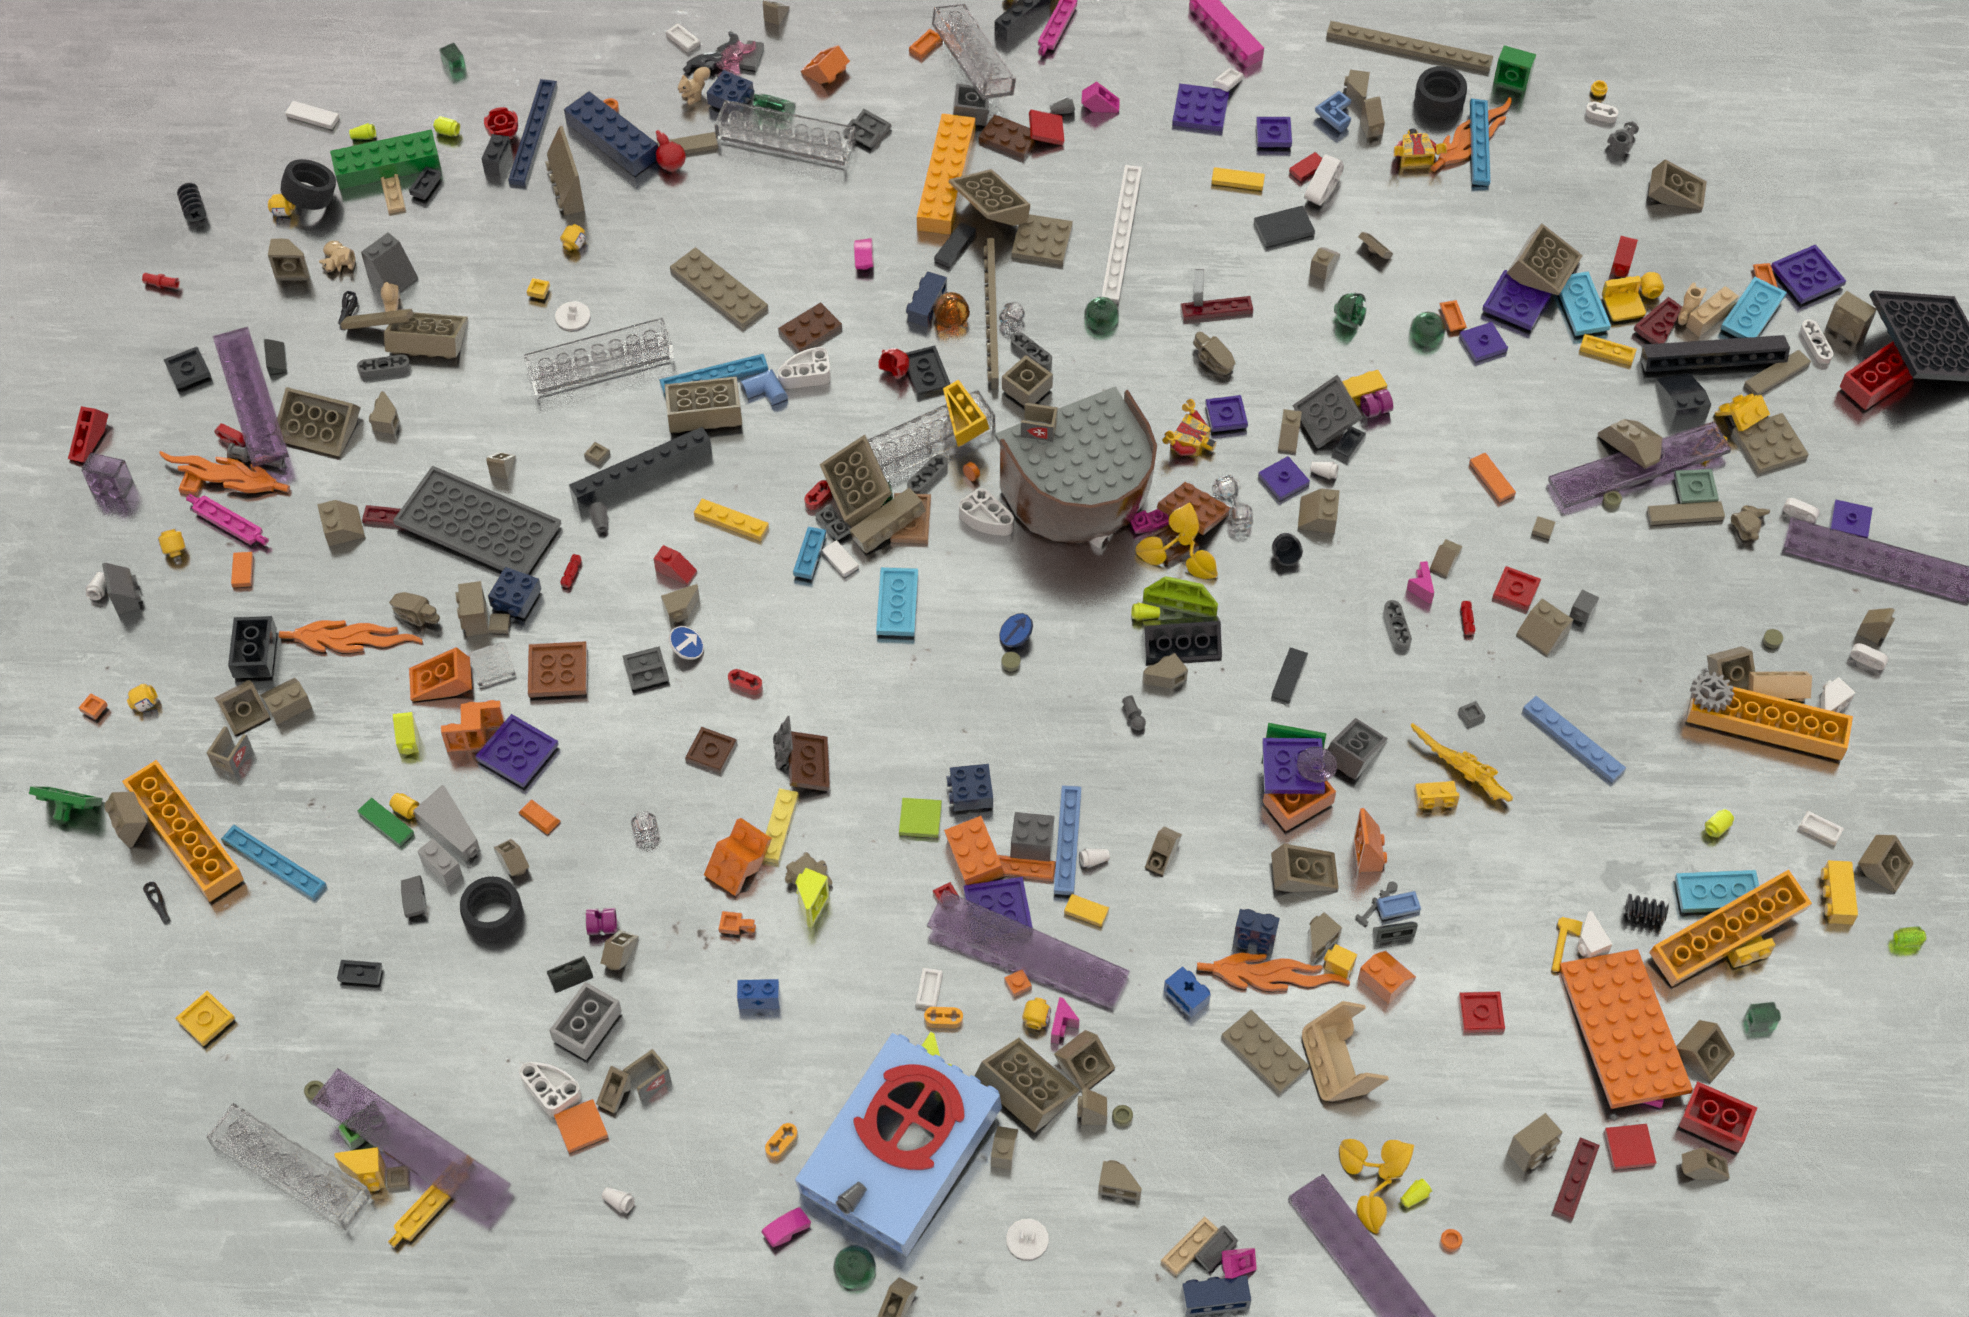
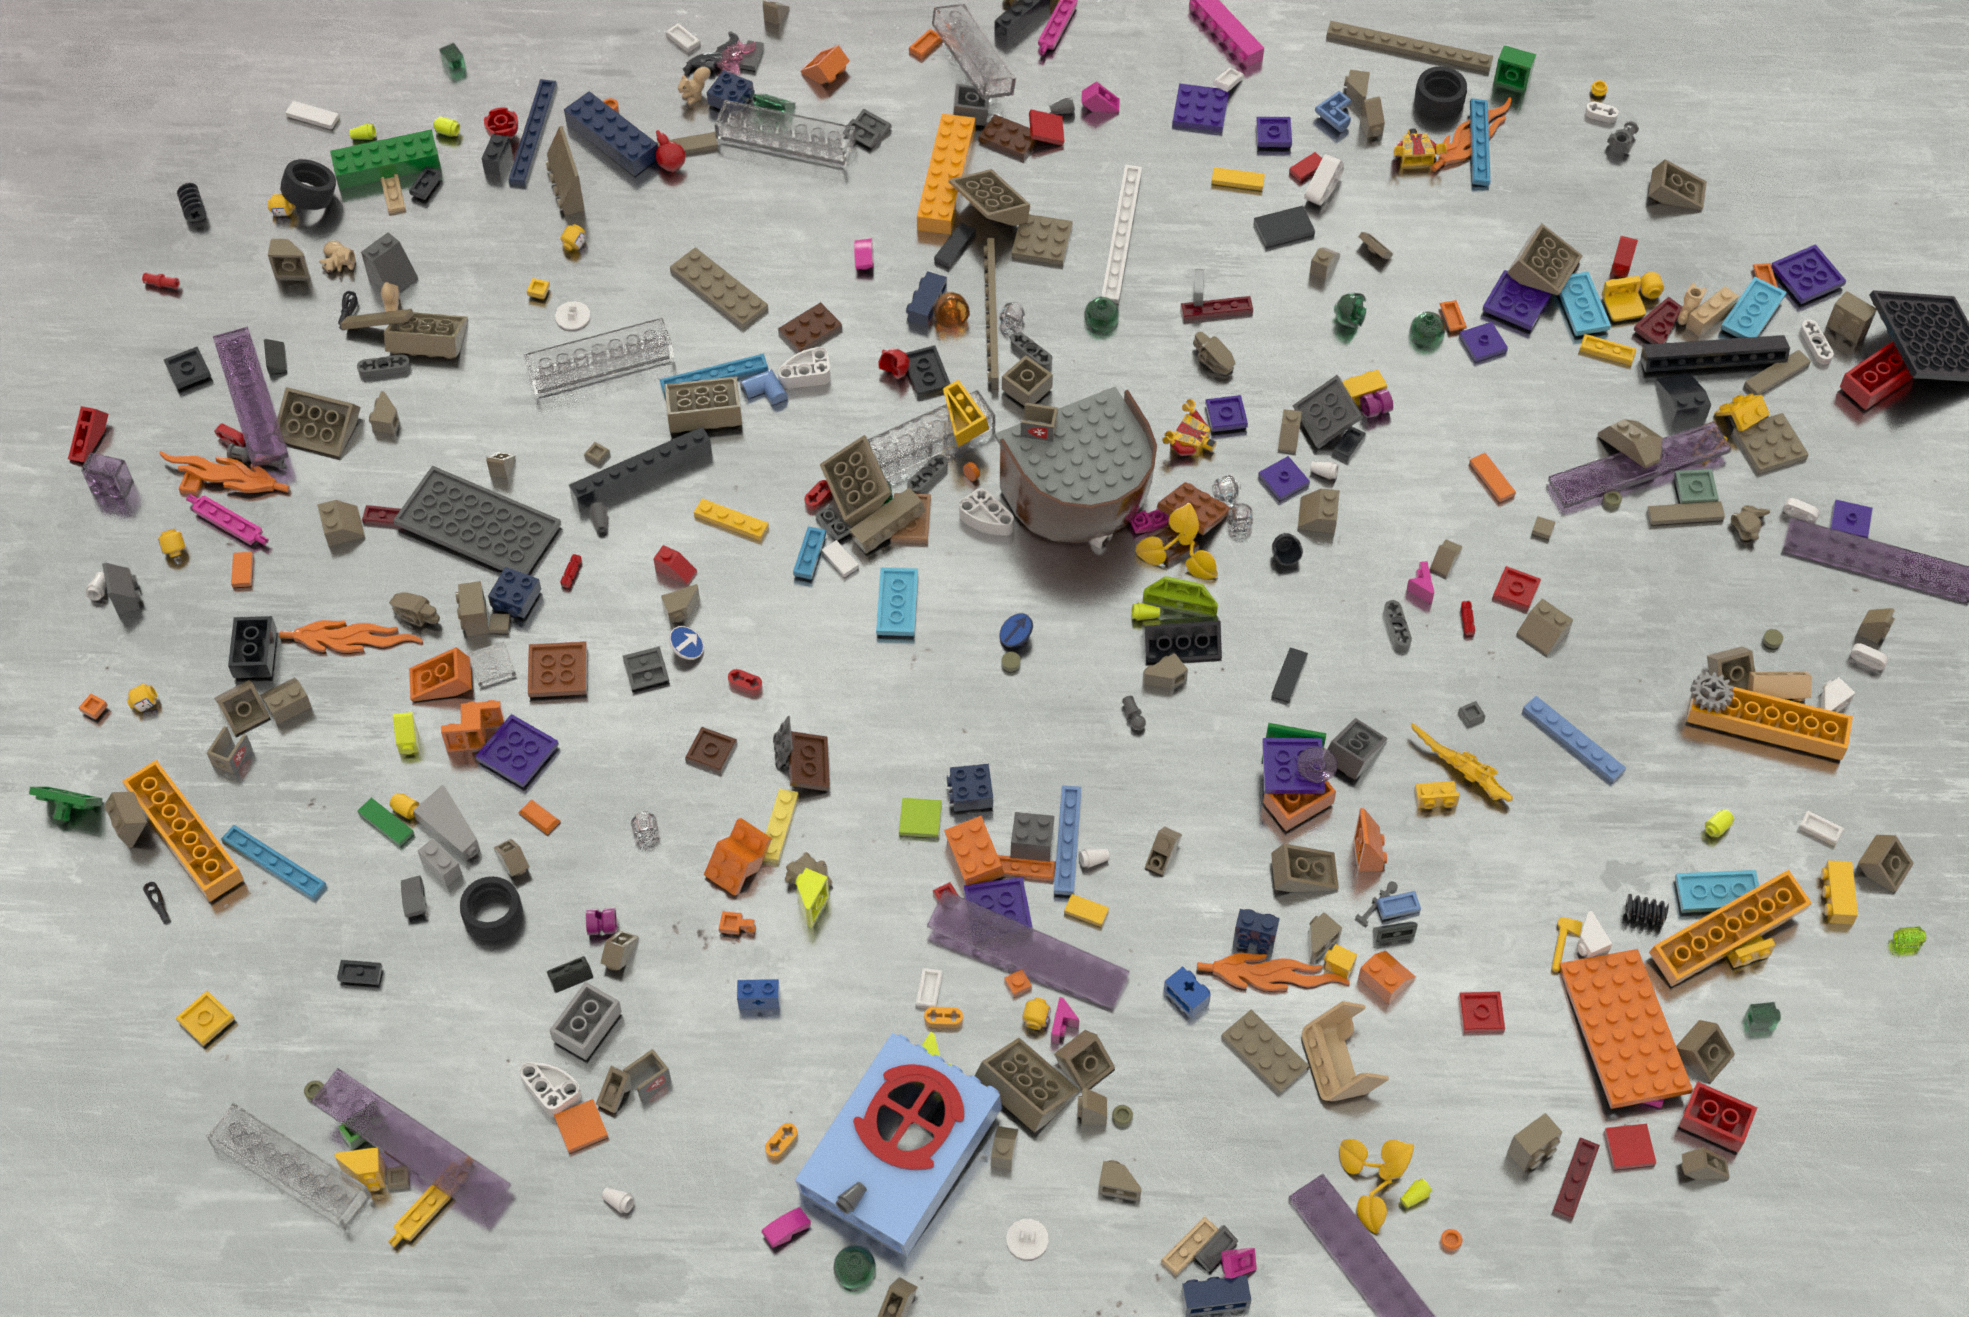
dark grey brick [1569,589,1599,624] -> none

